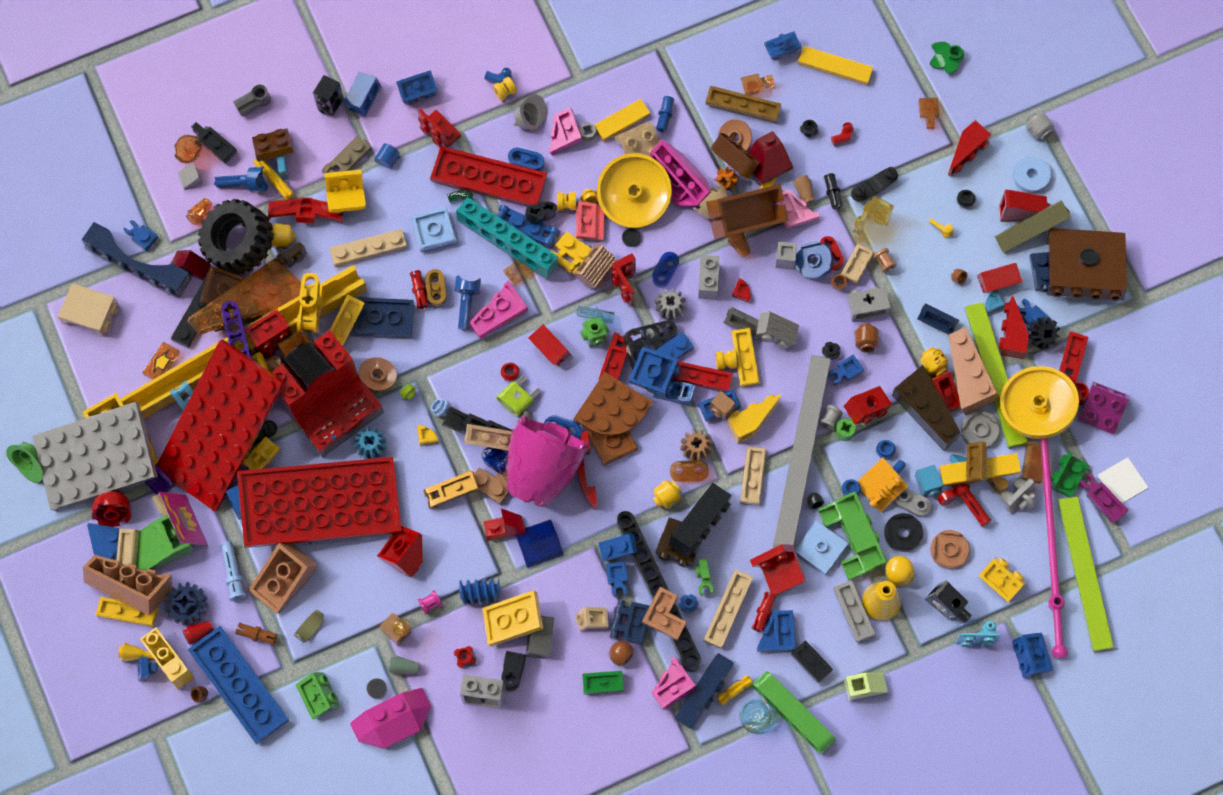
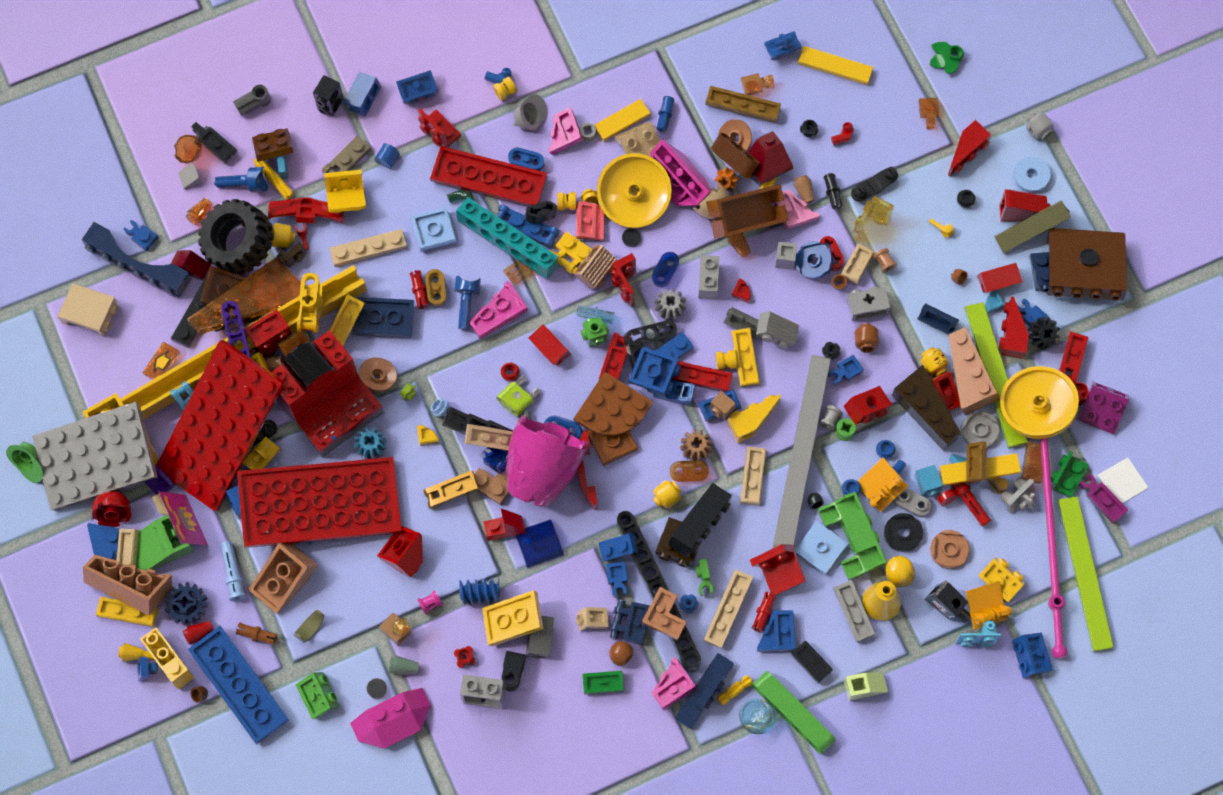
none -> red hand [295,223,309,251]
none -> light orange hinge [965,581,1012,630]

